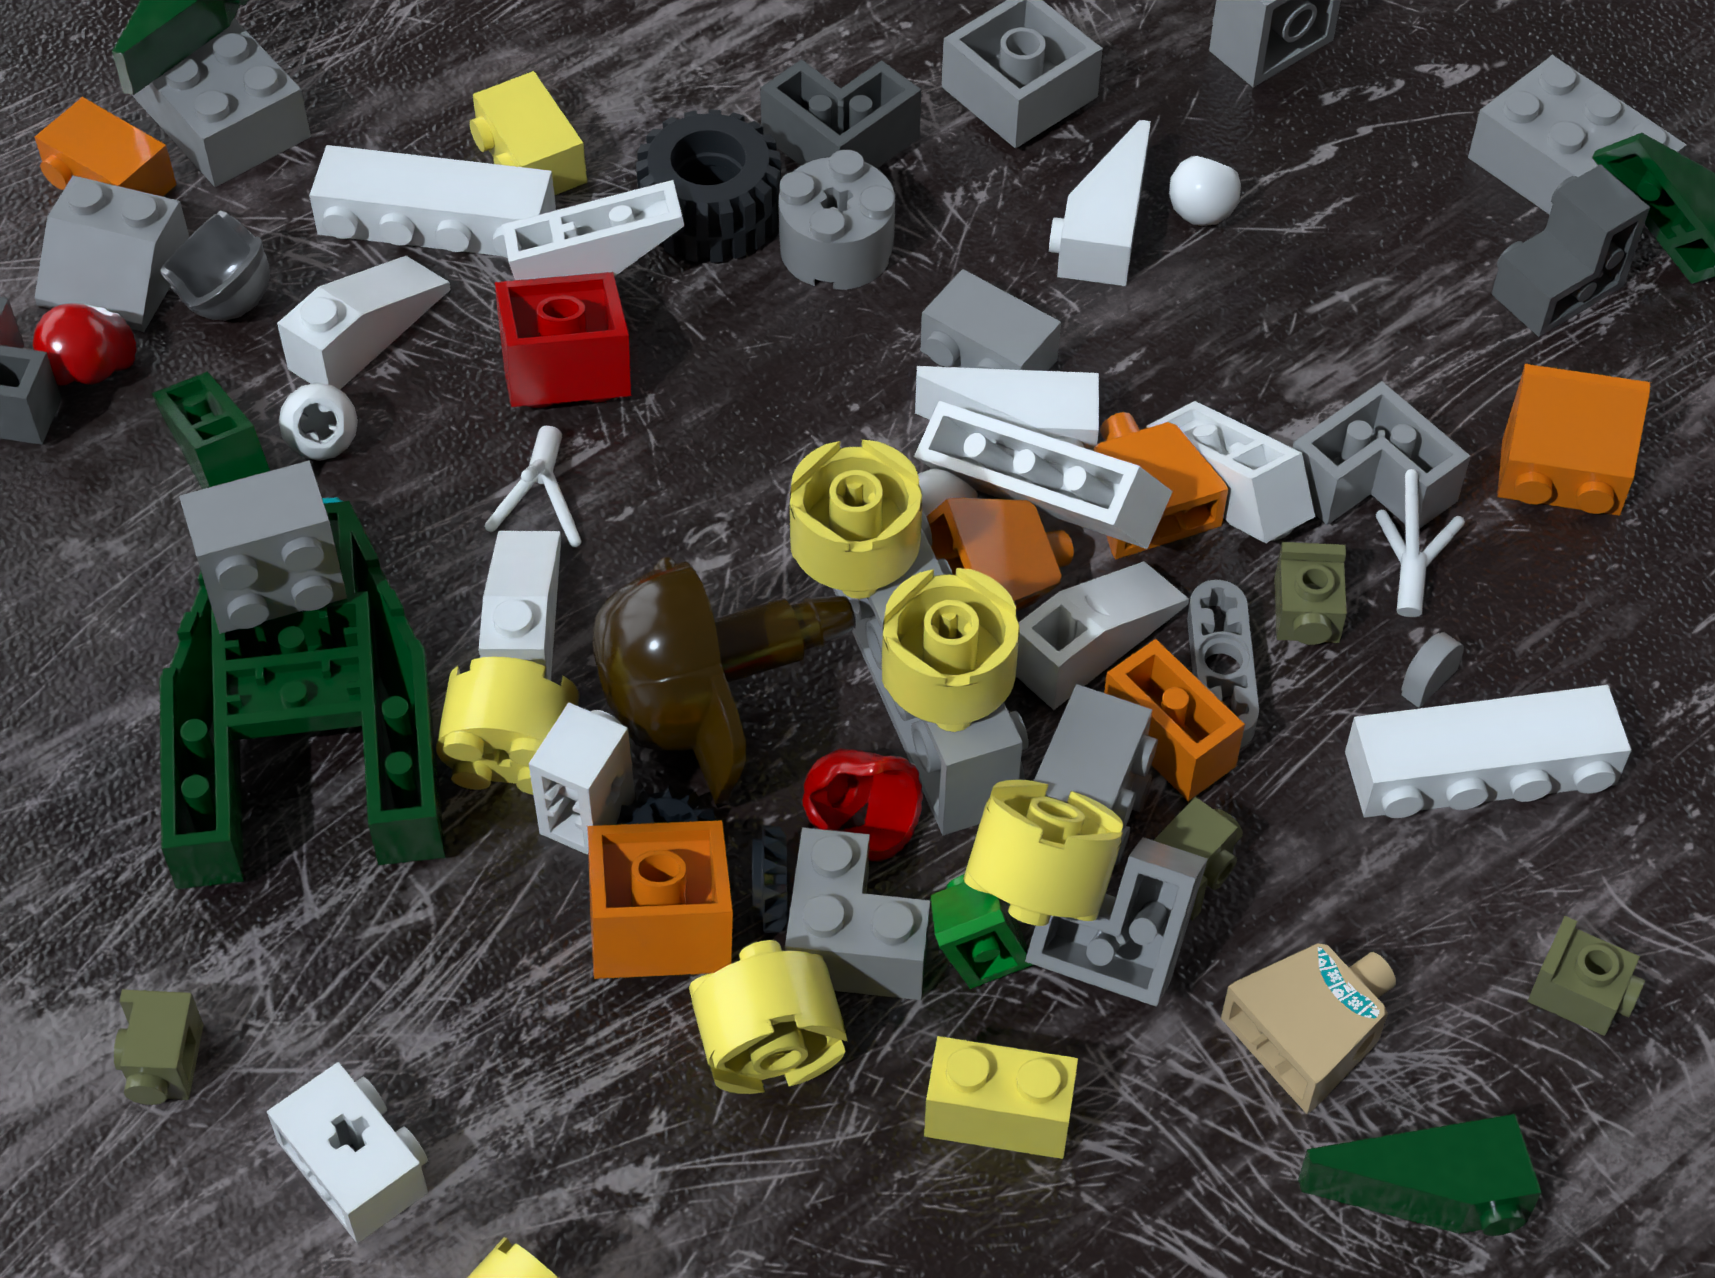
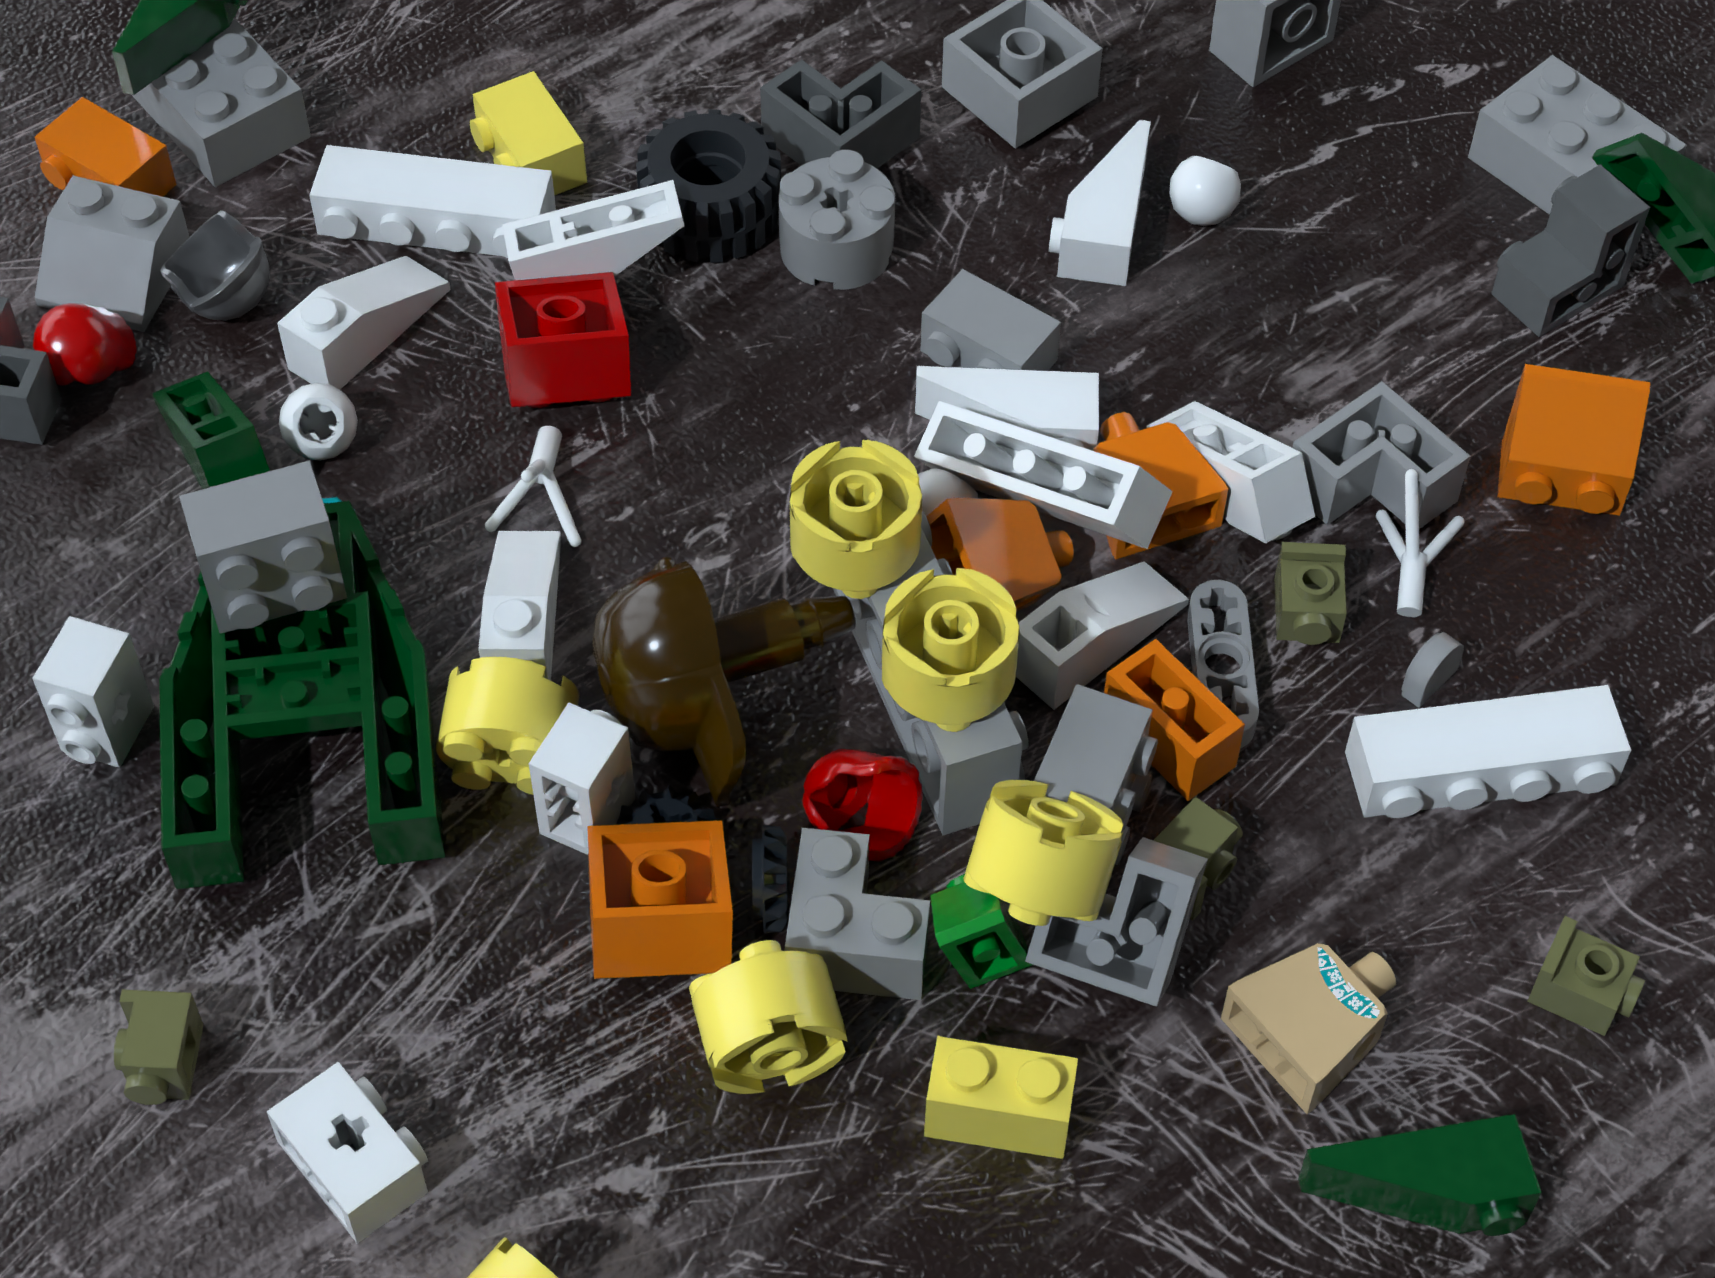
none -> white brick [32,616,154,768]

